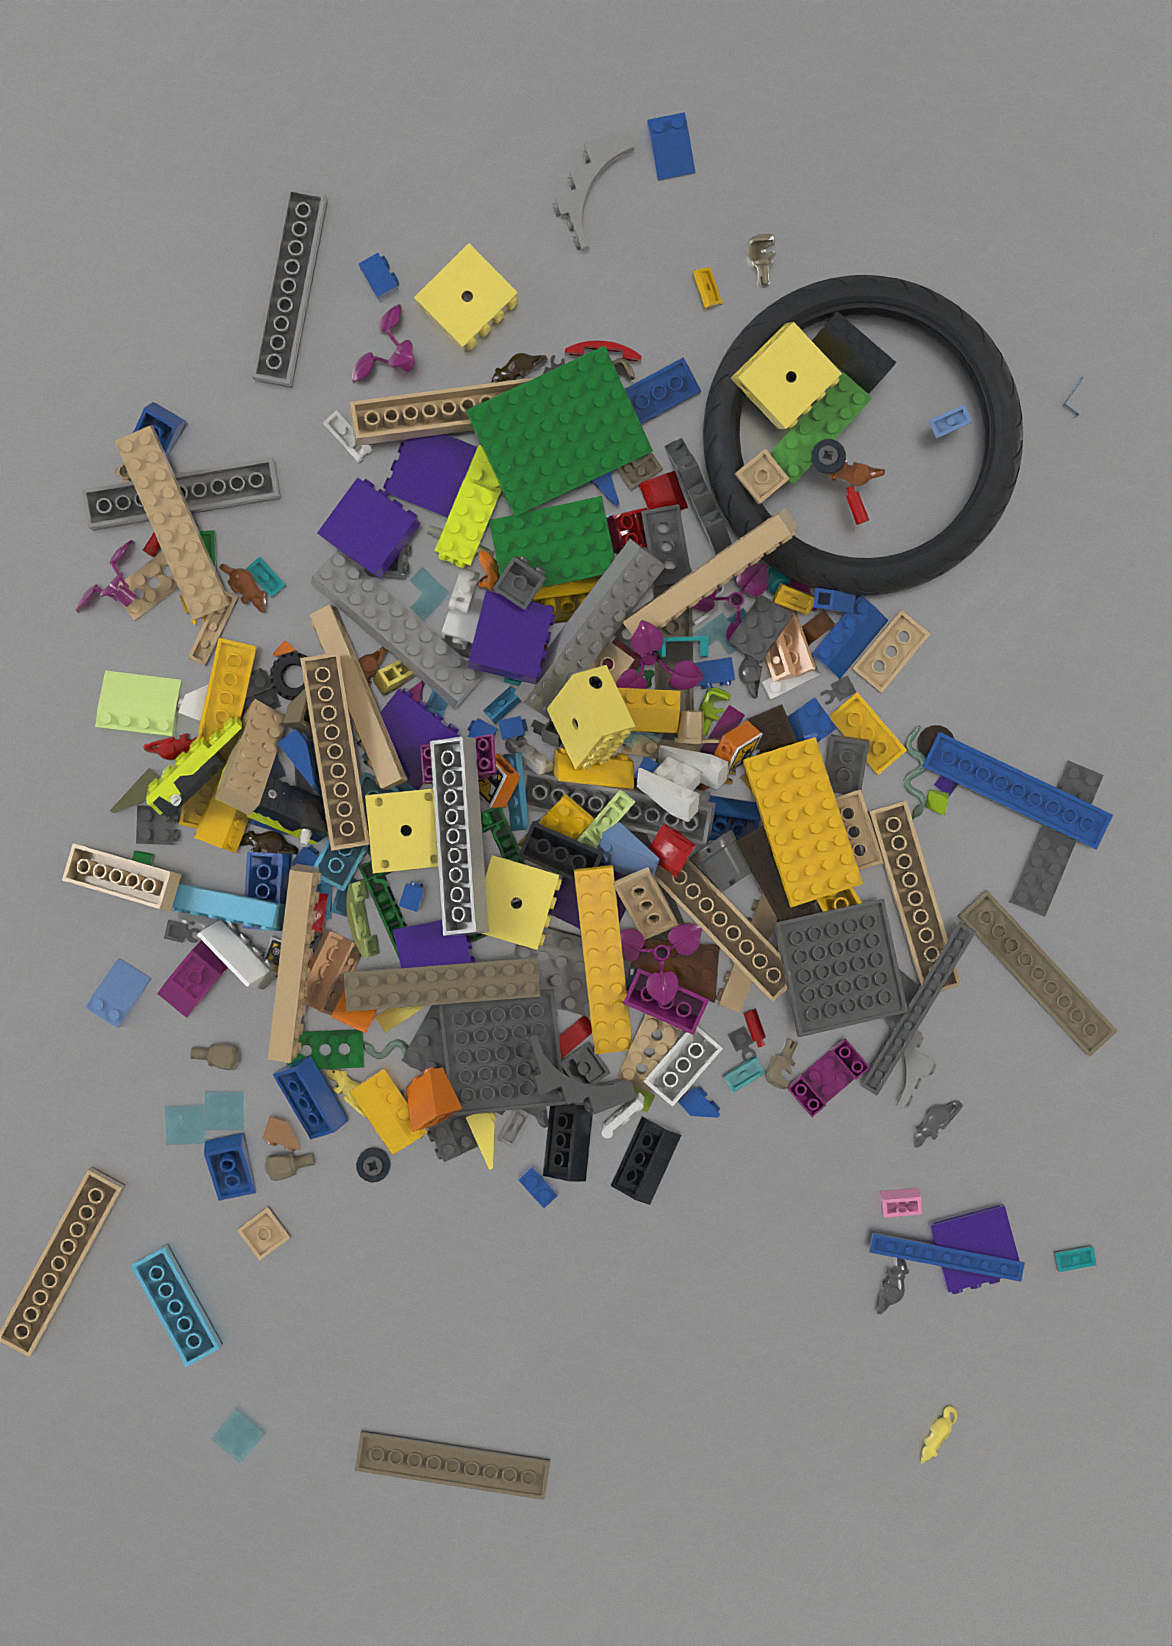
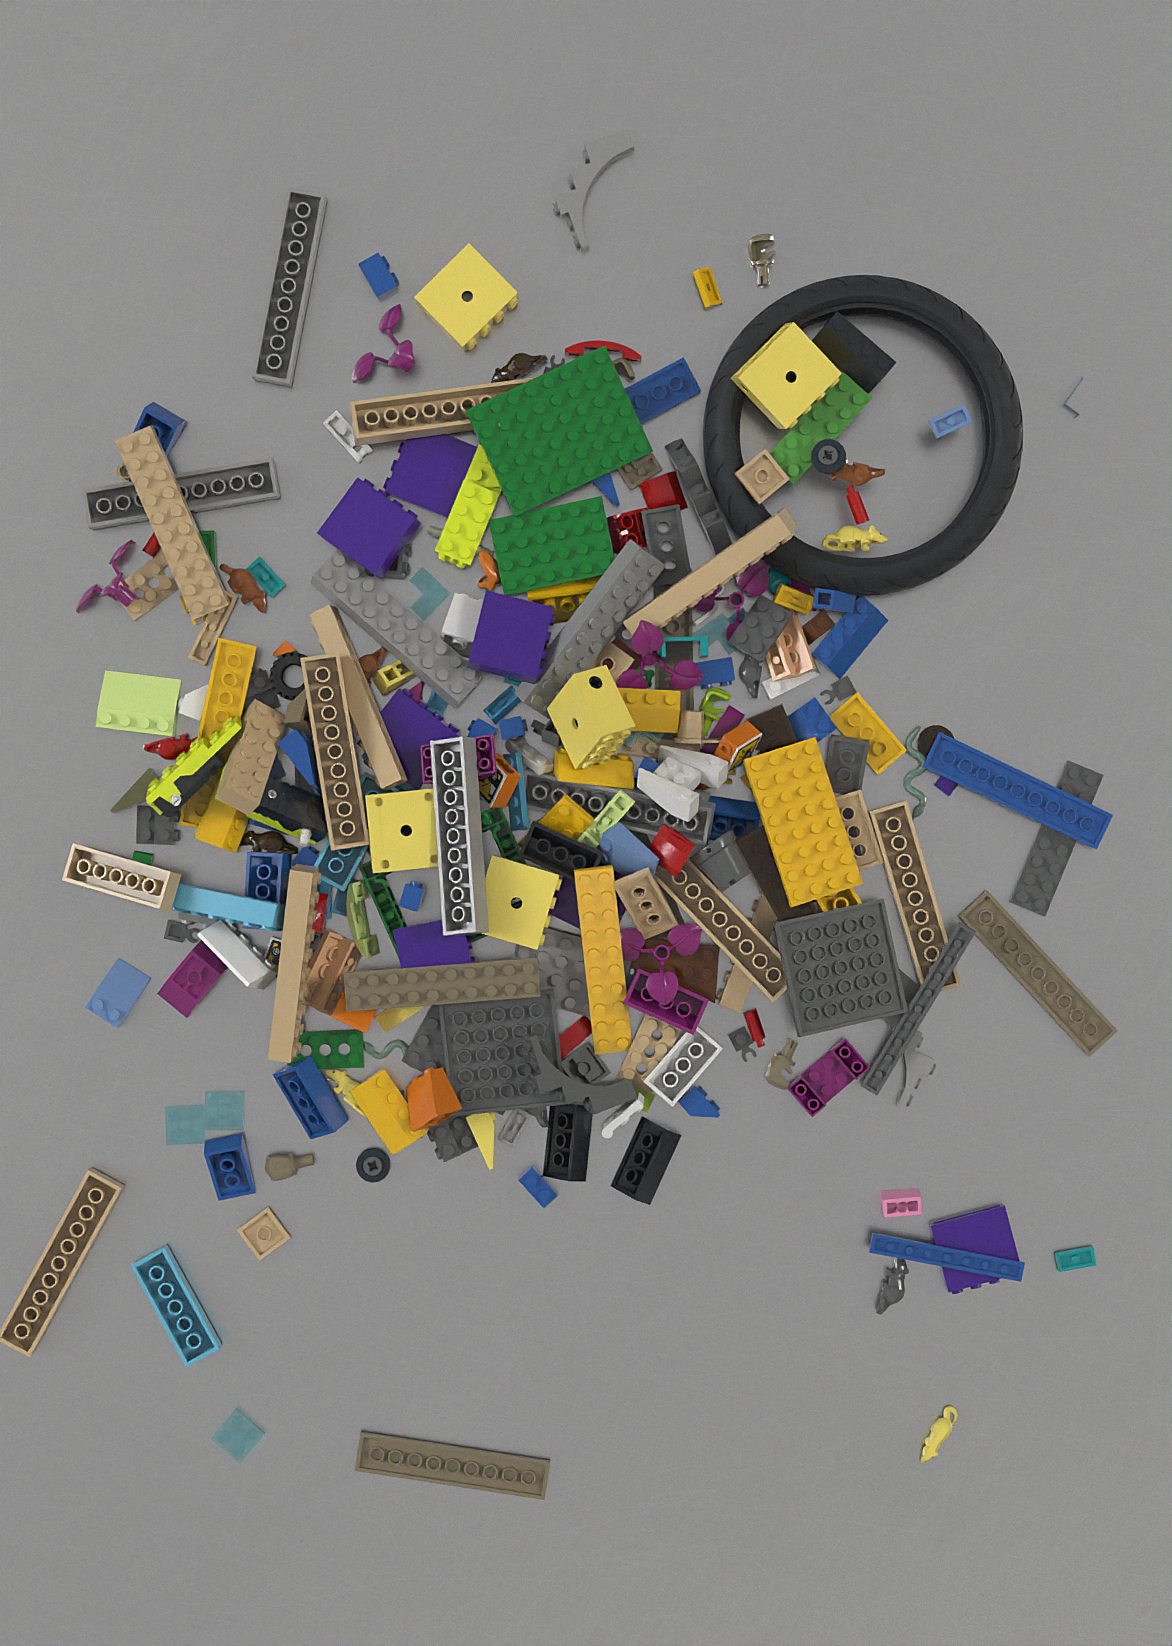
dark tan piece [190,1043,241,1070] -> none
medium nougat slope [262,1115,302,1152] -> none
white plate [448,568,480,613] -> none
dark grey plate [493,555,548,610] -> none
blue slope [647,112,696,181] -> none
teal plate [723,1056,766,1093] -> none
tan plate [852,609,930,693] -> none
dark grey animal [914,1101,963,1148] -> none
lime slope [926,789,949,815] -> none
none -> light yellow animal [822,526,888,552]

